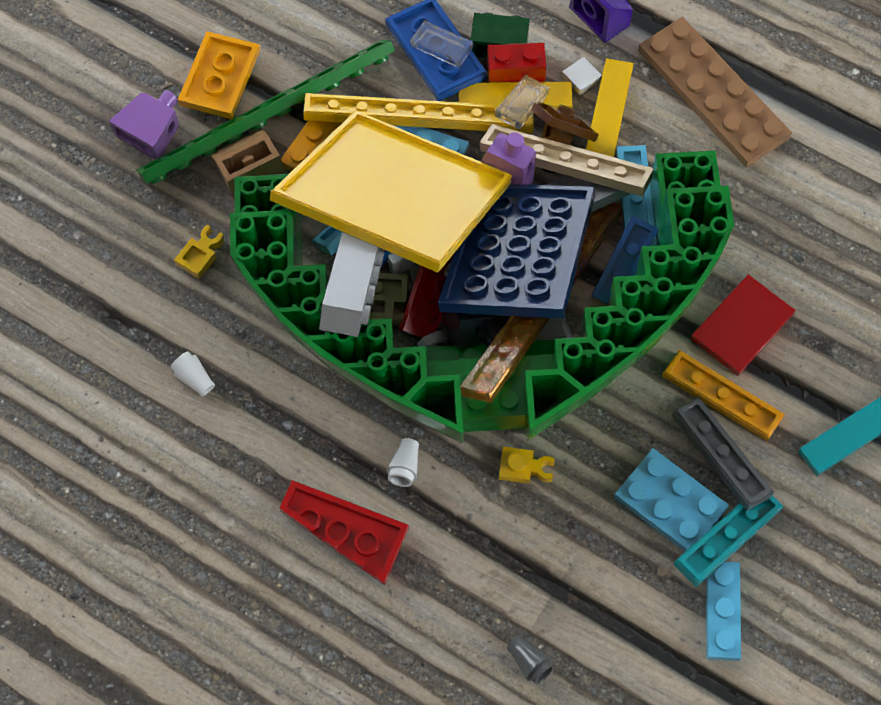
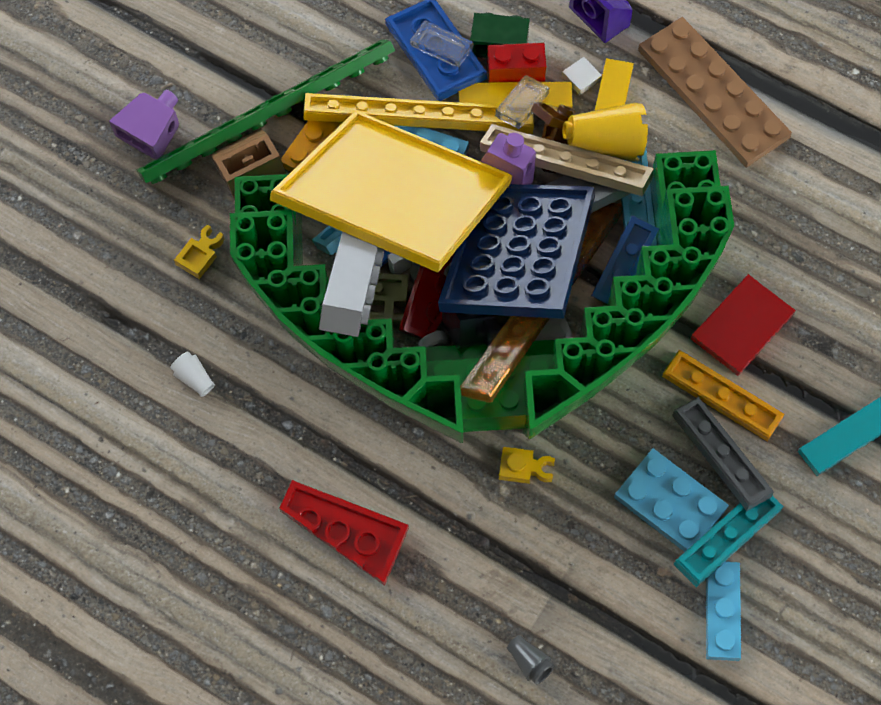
light orange plate [178,31,260,119] -> none
white cone [387,438,419,487] -> none
none -> yellow cone [562,103,648,162]

